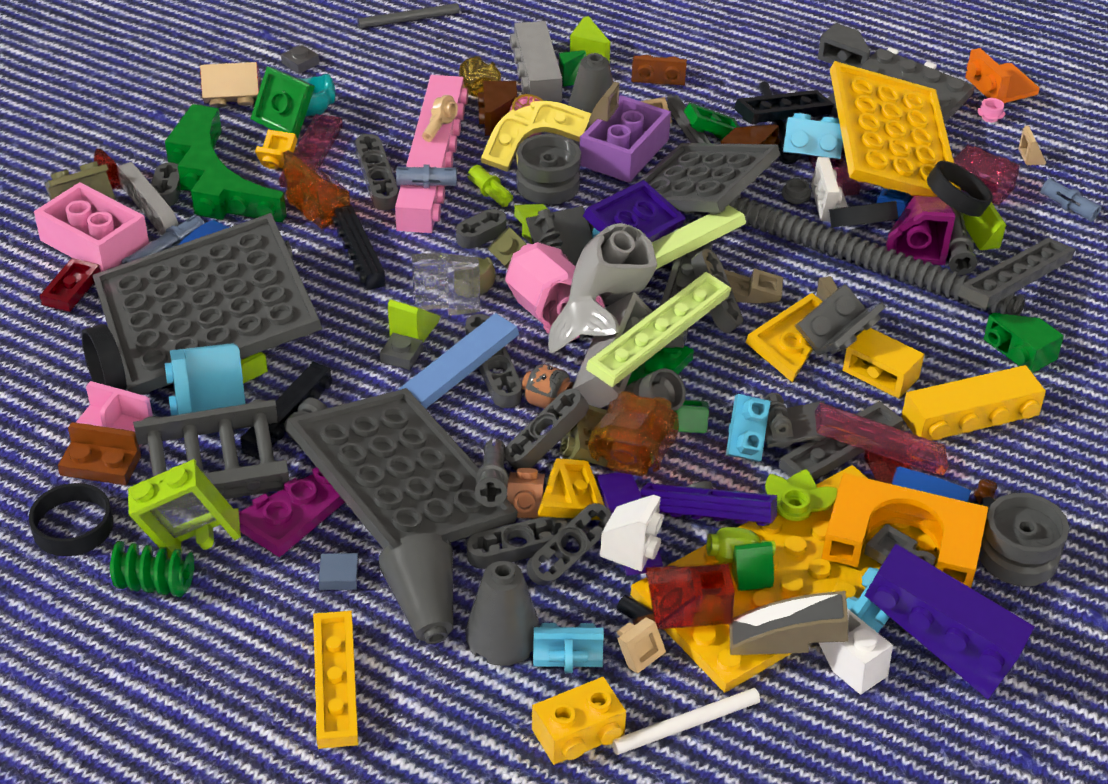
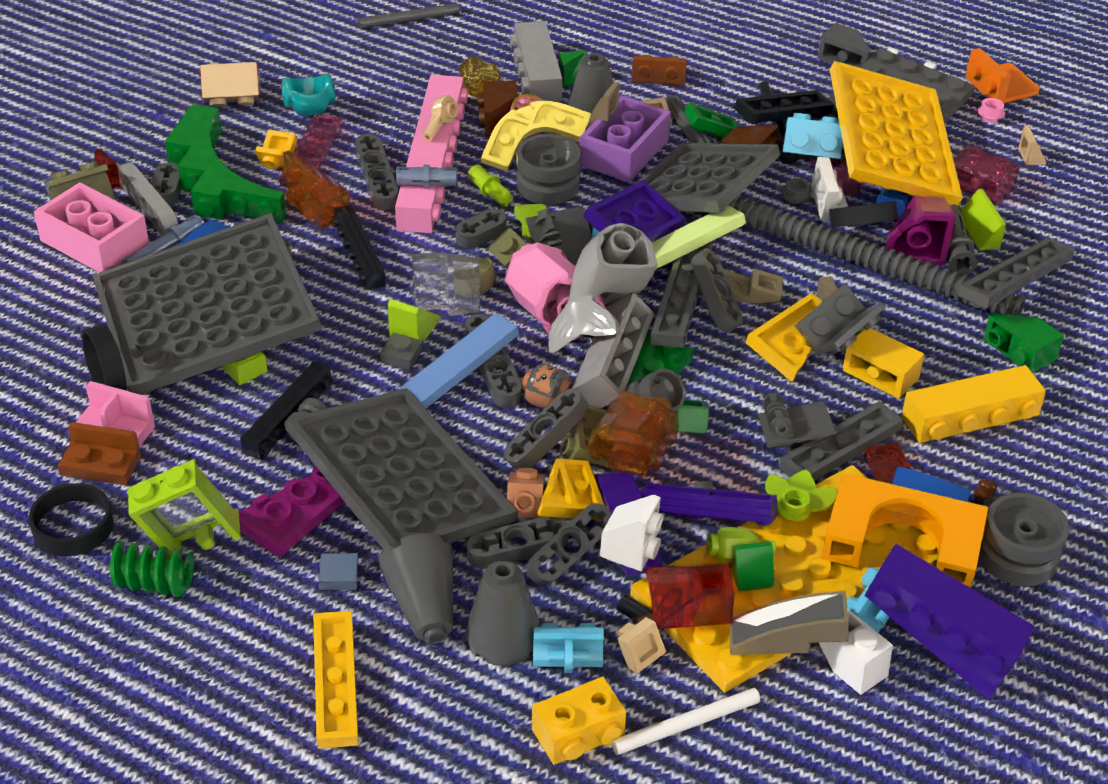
dark red plate [39,258,101,312] -> none
dark grey fence [133,399,289,510] -> none
medium azure bracket [164,343,245,416] -> none
green tile [250,66,315,139] -> none
flat silver plate [281,45,319,74] -> none
dark grey pin [474,439,508,507] -> none
lime slope [570,16,610,63] -> none
yellowish green tile [586,272,731,387] -> none
medium azure hips [726,394,771,462] -> none
clear pink tile [815,402,949,476] -> none
dark grey plate [864,524,937,567] -> none
black tyre [927,161,993,217] -> none
sand blue pin [1040,178,1102,222] -> none

